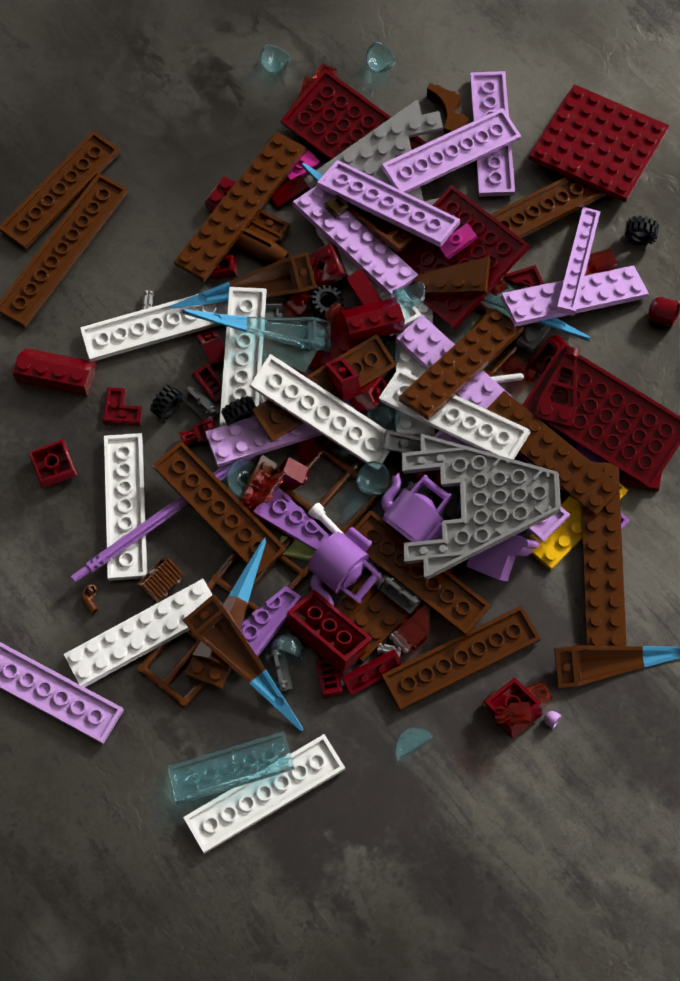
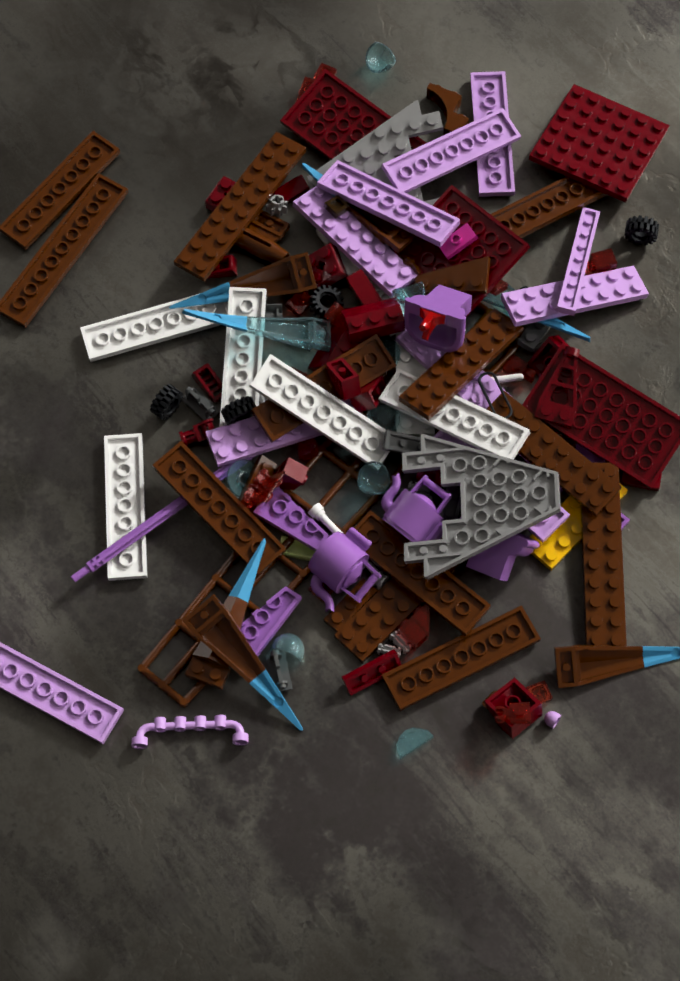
dark red slope [12,348,97,397] -> none
dark red brick [28,439,77,488] -> none
white plate [64,579,212,687] -> none
reddish brown arm [81,584,98,614] -> none
dark red tile [103,387,143,426] -> none
reddish brown brick [136,556,184,602] -> none
light grey piece [142,290,154,310] -> none
clear light blue plate [167,731,295,805] -> none
white plate [183,734,345,854] -> none
dark red slope [196,328,225,364] -> none
clear light blue helmet [260,44,291,74] -> none
dark red slope [285,590,372,674] -> none
dark pink plate [286,150,320,181] -> none
dark red slope [315,658,342,699] -> none
dark grey hinge [380,577,421,614] -> none
dark red tile [504,265,544,288] -> none
dark red helmet [649,297,680,327] -> none
none -> lavender bar [131,715,249,749]
none -> light grey gear [266,195,288,217]
none -> reddish brown piece [398,254,421,275]
none -> medium lavender piece [404,285,472,353]
none -> black piece [478,372,513,419]

